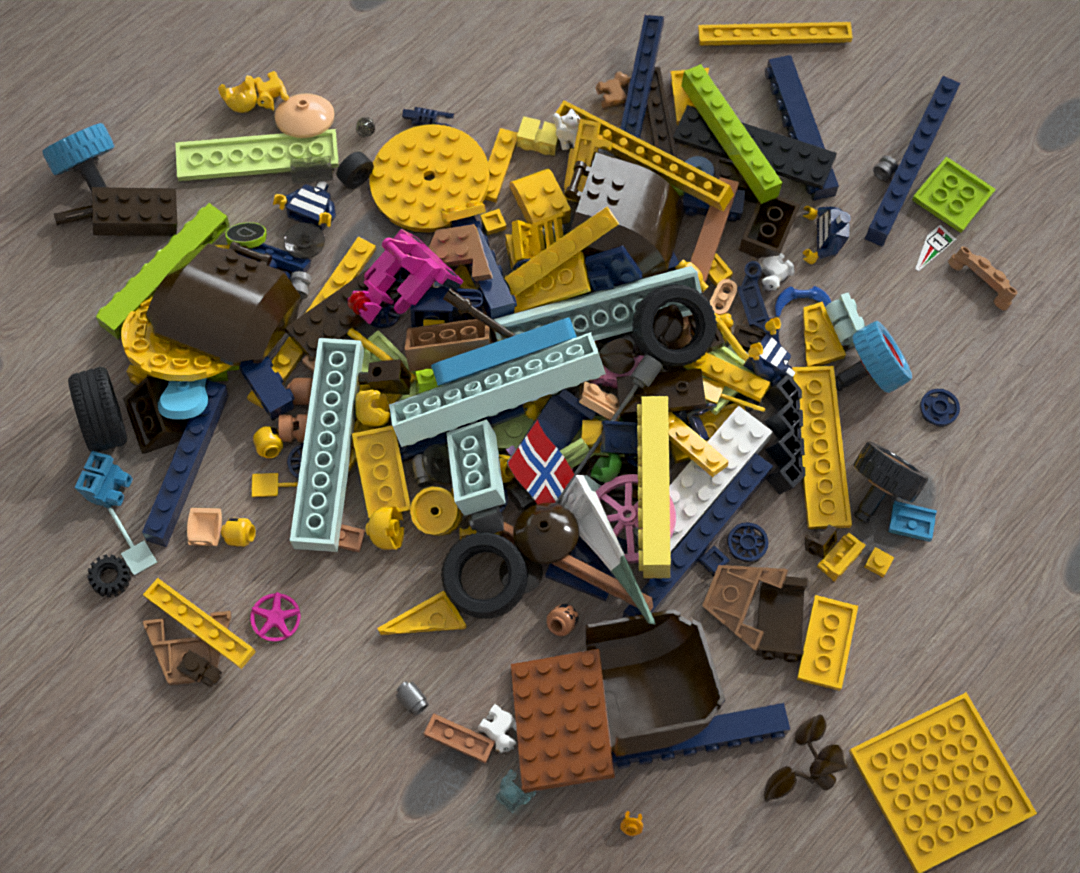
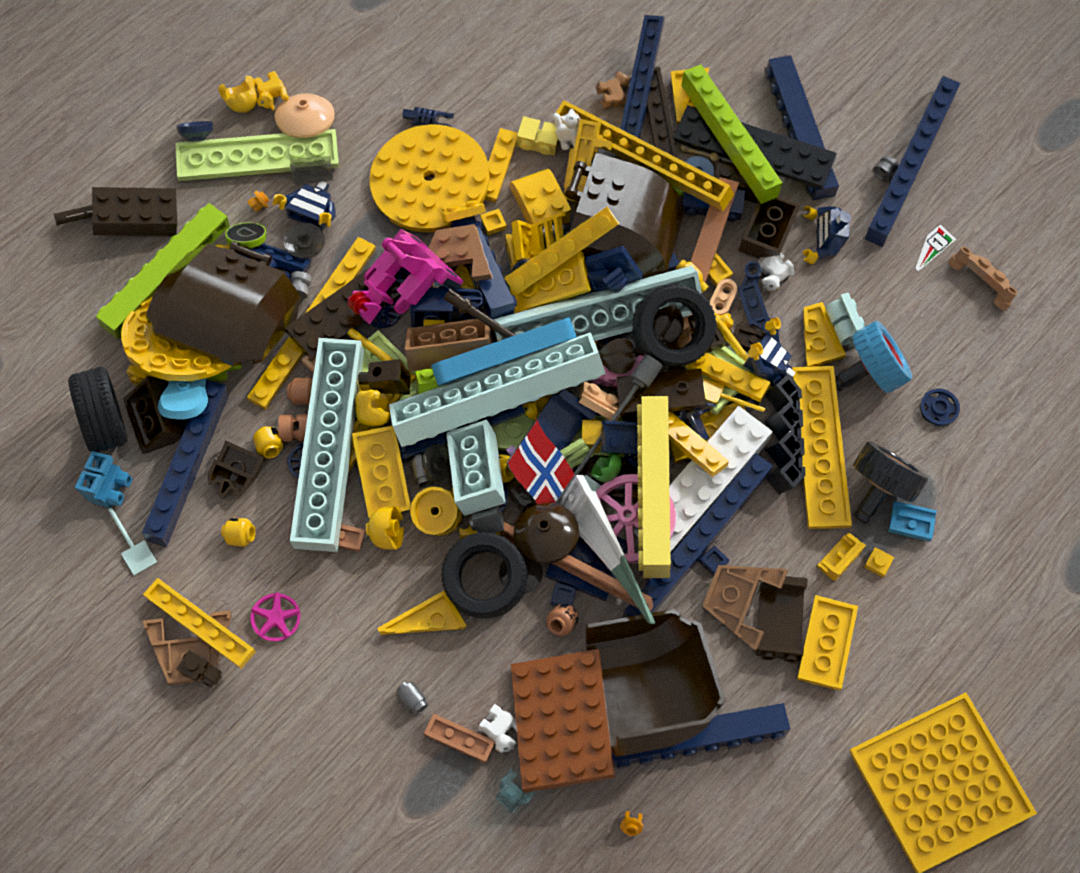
dark azure wheel [42,123,114,192] -> none
black tyre [87,554,131,598] -> none
light nougat piece [187,508,222,546] -> none
dark blue brick [239,356,295,421] -> none
yellow piece [252,473,298,497] -> none
black tyre [336,151,374,189] -> none
clear smoke plate [356,117,376,137] -> none
yellow plate [698,22,853,46] -> none
dark blue wheel [727,522,769,562] -> none
dark brown plant [764,714,848,802] -> none
blue piece [775,286,831,317] -> none
dark brown bracket [804,525,837,559] -> none
lime plate [912,156,996,233] -> none
none -> dark blue piece [176,121,213,141]
none -> dark brown plate [208,440,266,499]
none -> light orange plate [247,190,270,212]
none -> dark blue tile [550,582,577,606]
none -> dark blue plate [602,267,628,292]
none -> dark tan hinge [680,145,719,161]

